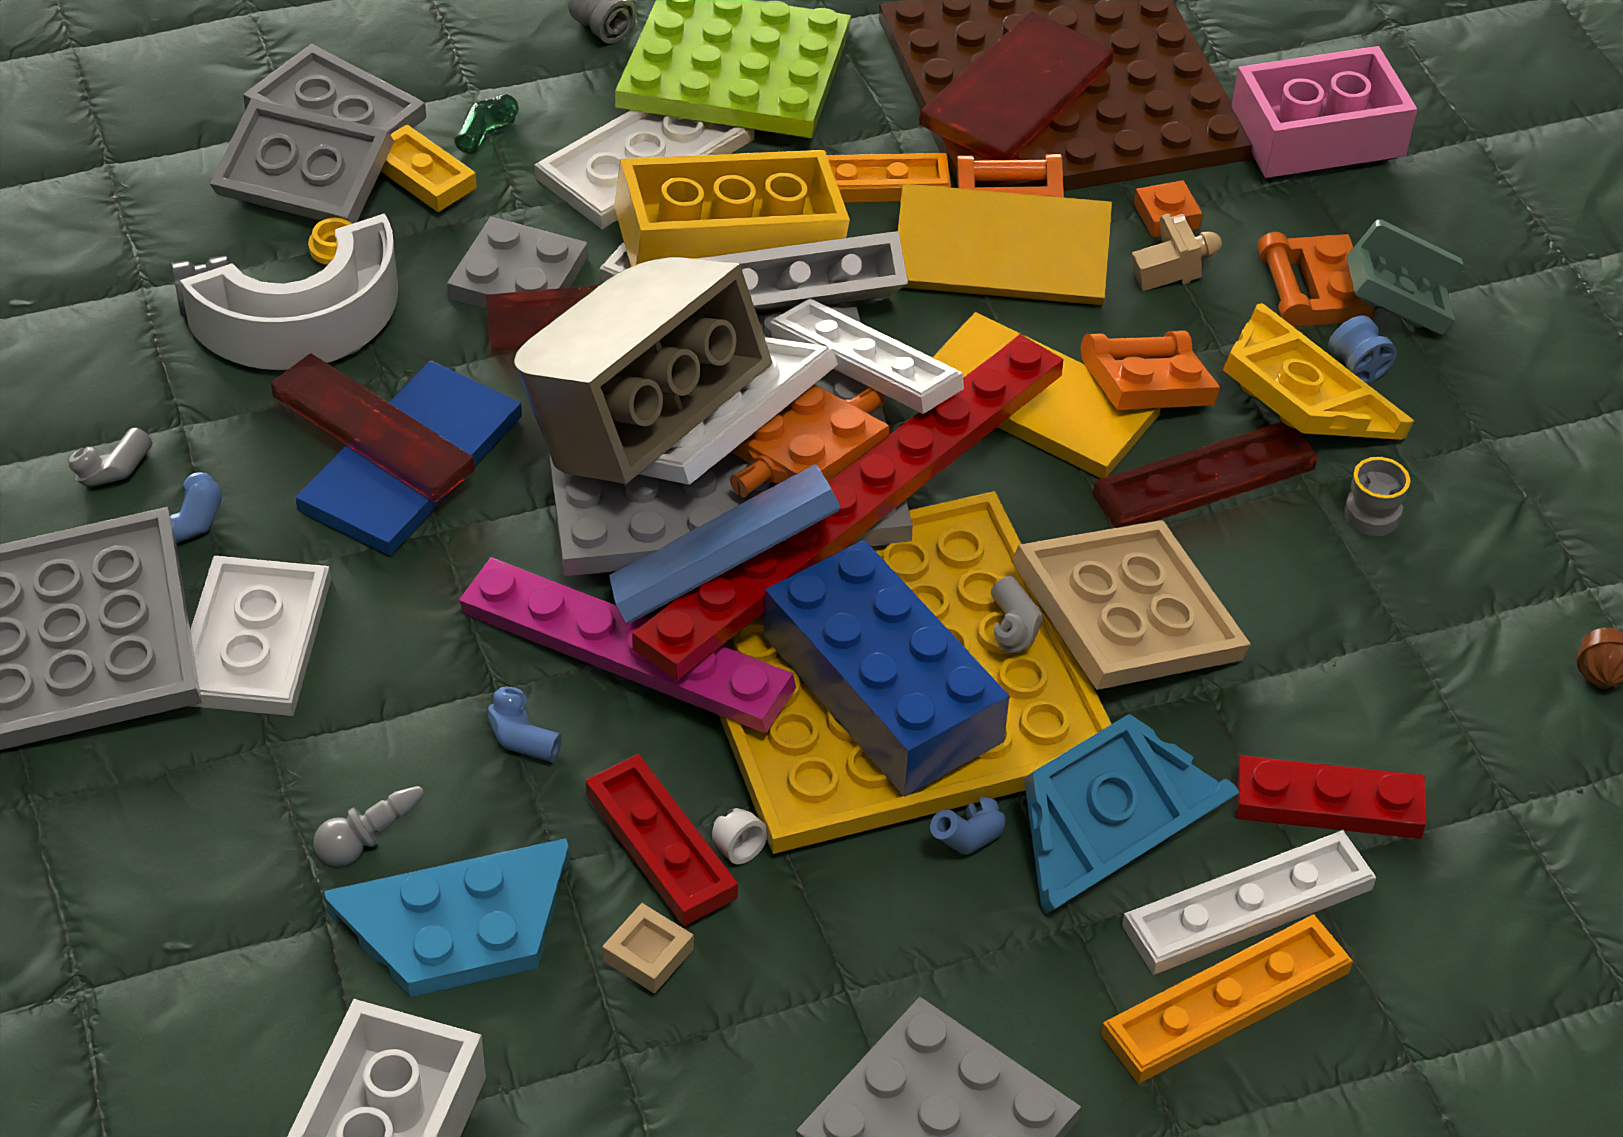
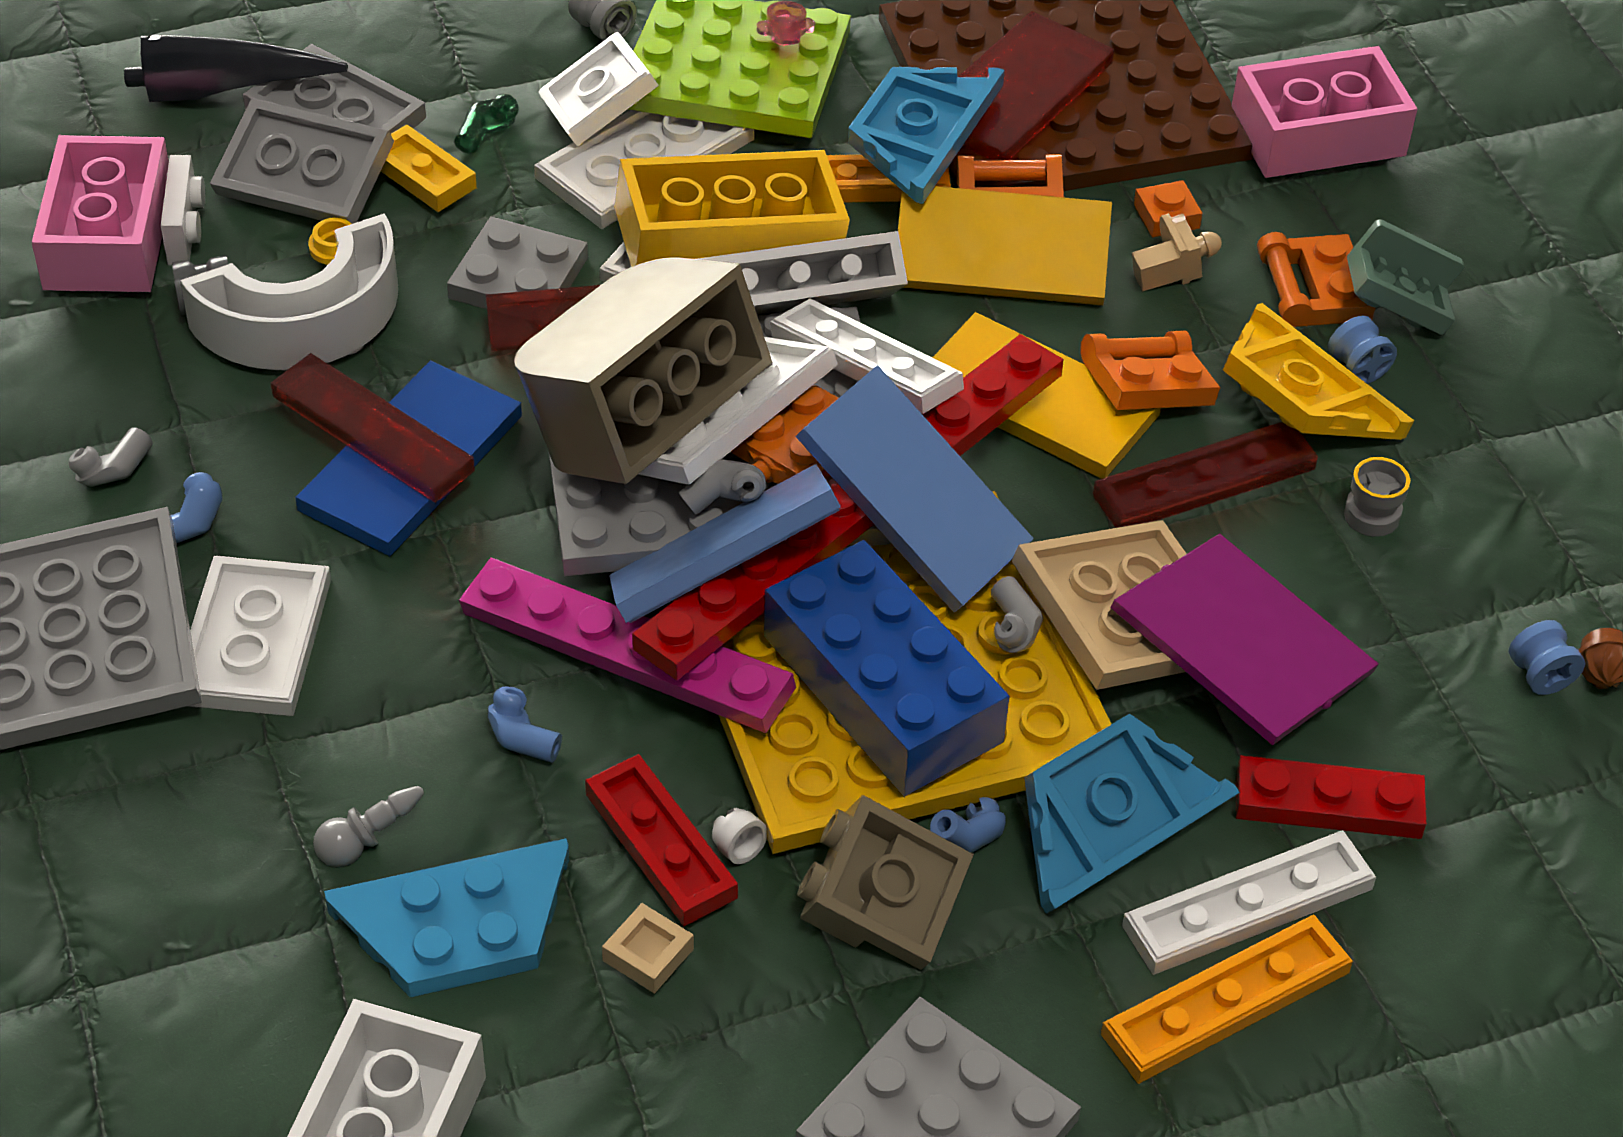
none -> bright pink brick [32,135,169,292]
none -> black piece [124,35,348,102]
none -> white plate [161,155,205,265]
none -> white tile [538,32,659,147]
none -> light grey arm [679,460,766,515]
none -> clear pink plate [756,1,815,45]
none -> medium blue tile [795,365,1034,613]
none -> dark tan plate [797,795,974,970]
none -> dark azure wing [848,67,1005,204]
none -> magenta piece [1110,533,1379,745]
none -> medium blue wheel [1508,620,1585,695]

